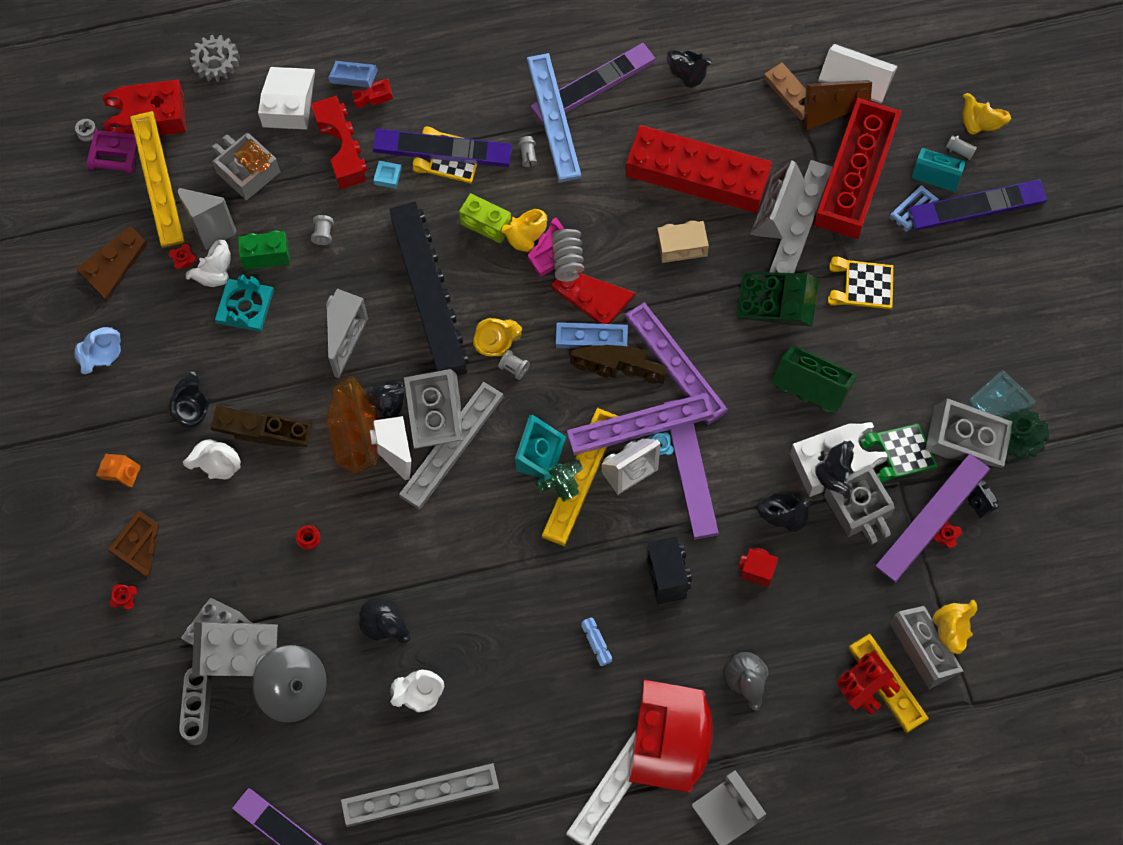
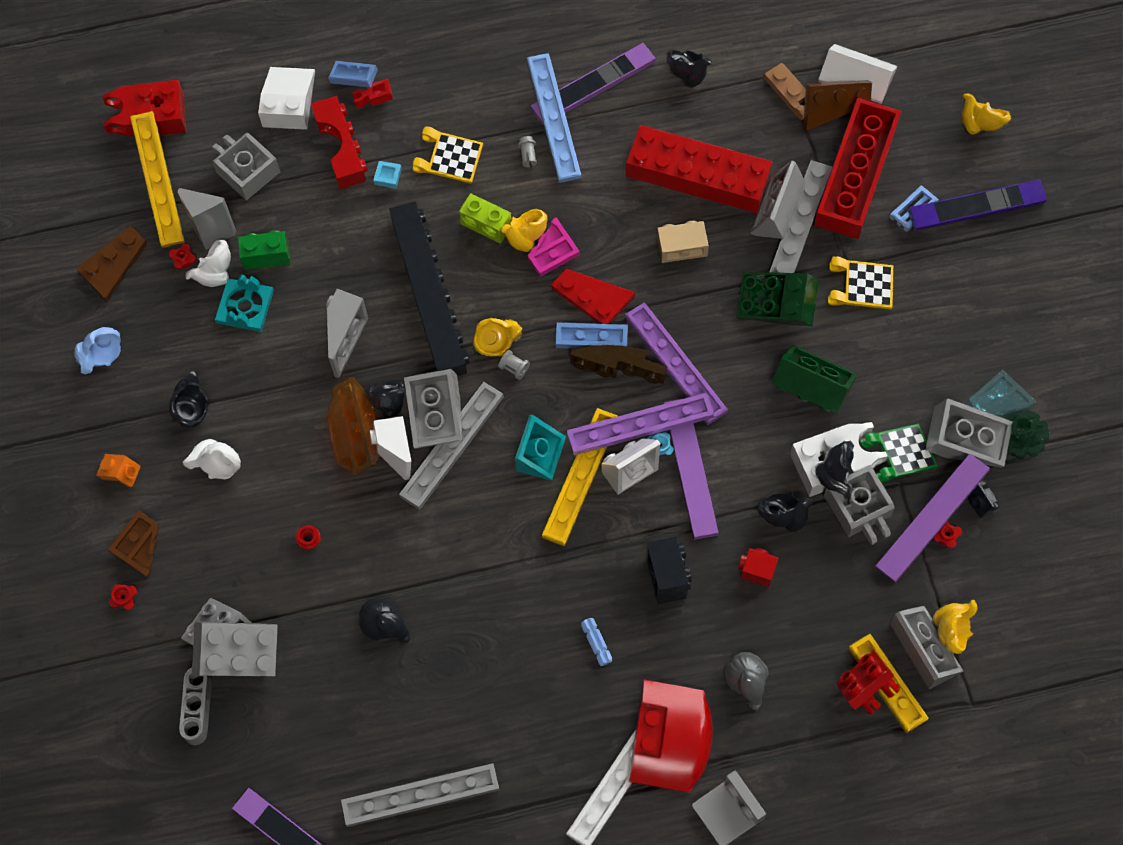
light grey bush [75,119,97,142] -> none
magenta plate [87,130,138,174] -> none
light grey gear [190,35,240,82] -> none
dark brown slope [211,405,312,447] -> none
clear orange bracket [233,138,273,176] -> none
dark grey dish [252,645,327,722] -> none
light grey bush [311,215,334,245] -> none
tile [373,129,512,168] -> none
white hair [390,670,444,712] -> none
clear green plant [535,459,583,502] -> none
light grey piece [552,229,584,282] -> none
teal slope [911,148,966,192] -> none
light grey pin [946,135,977,160] -> none

